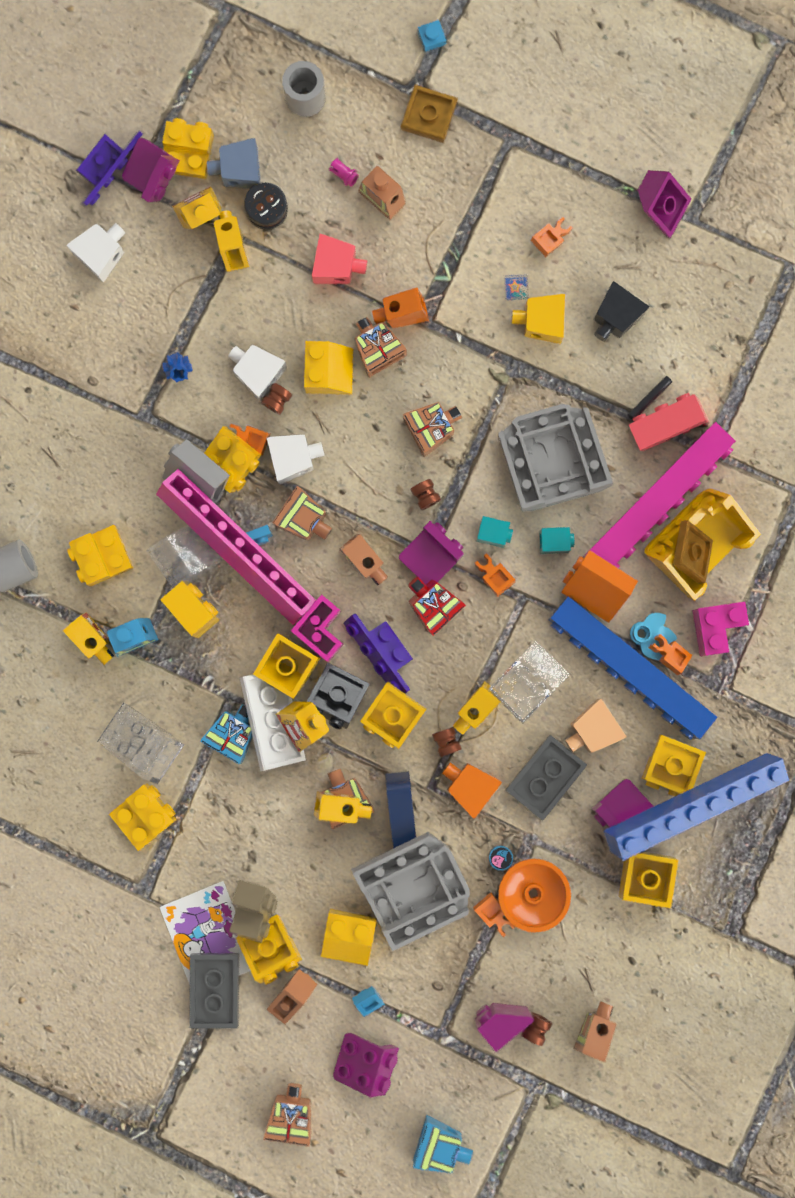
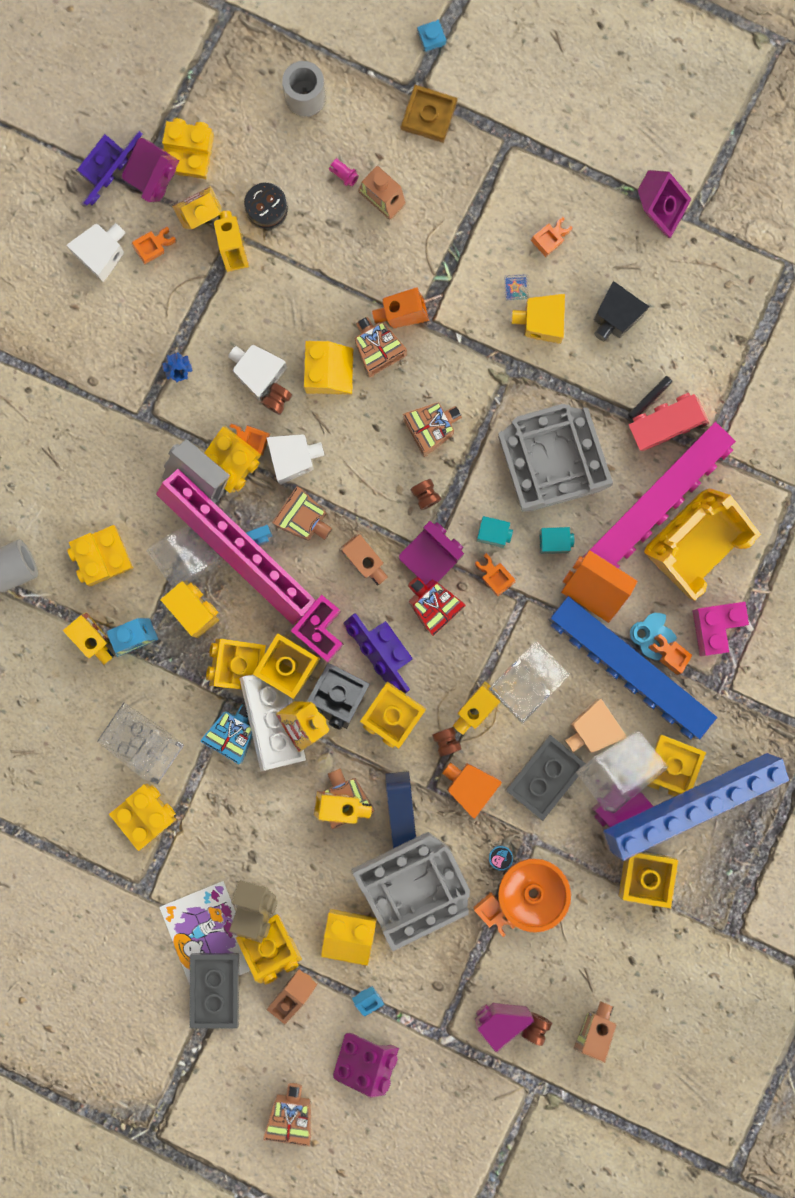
sand blue torso [207,138,261,189] -> none
coral torso [312,234,368,284] -> none
dark azure torso [413,1115,473,1173] -> none
pearl gold tile [673,520,713,584] -> none
none -> orange plate [132,227,176,264]
none -> yellow plate [206,639,266,690]
none -> clear slope [576,730,668,813]

